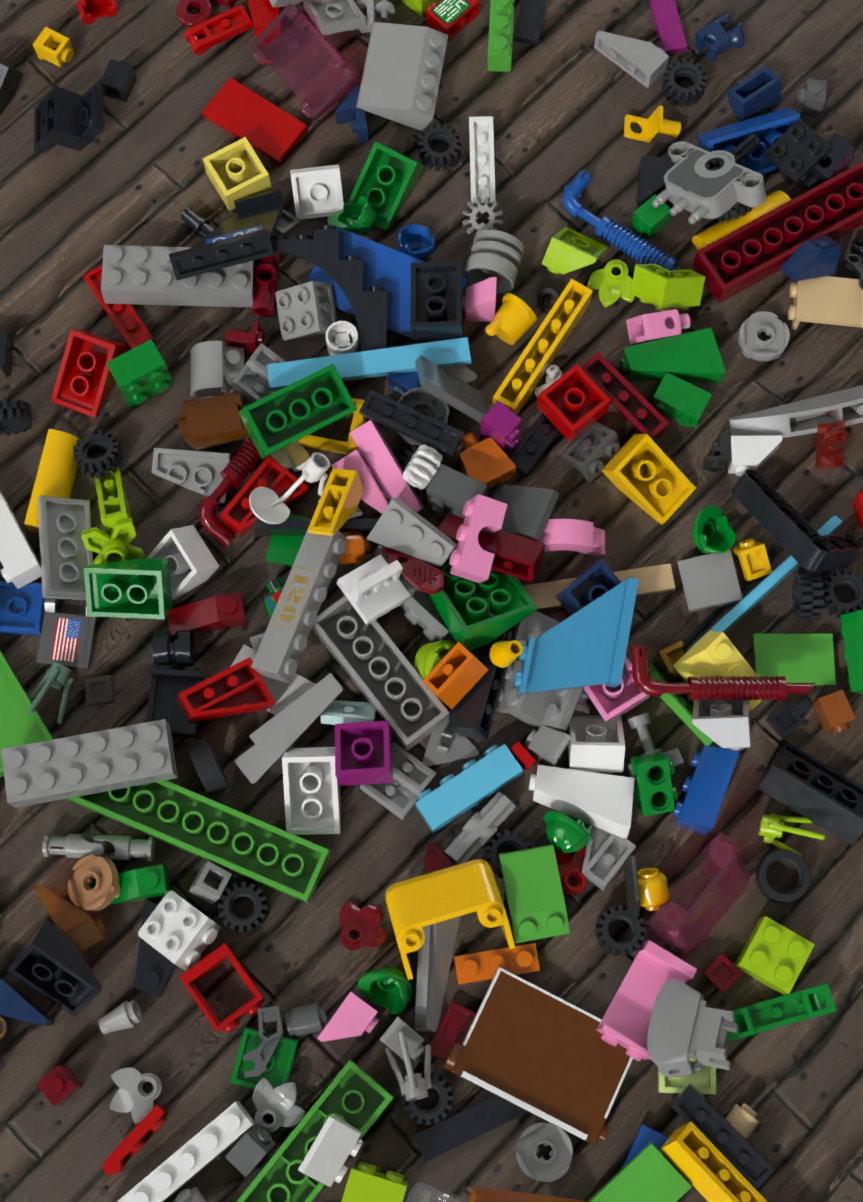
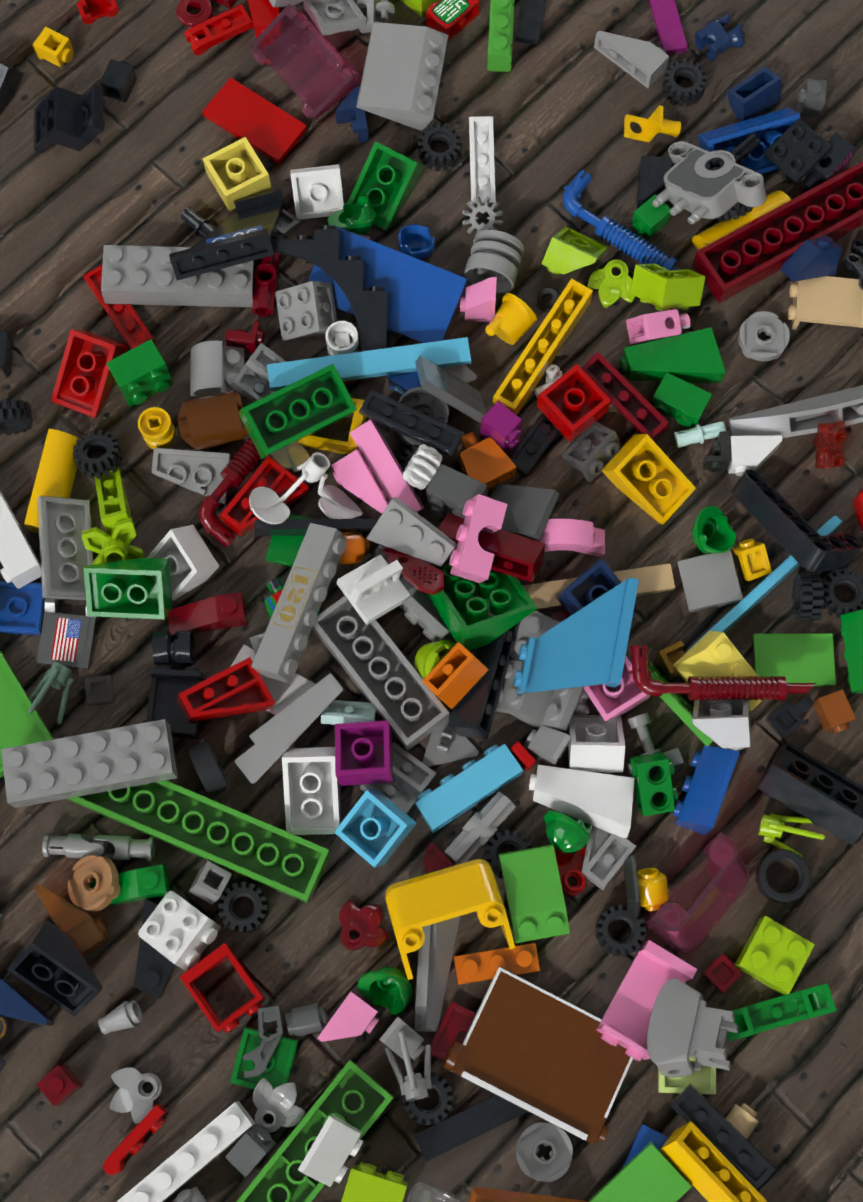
yellow slope [308,468,364,536] -> none
black slope [410,260,463,344] -> none
yellow cone [489,640,523,668] -> none
none -> yellow wheel [138,407,176,450]
none -> medium azure brick [334,788,416,868]
none -> light aqua axle [674,421,726,448]

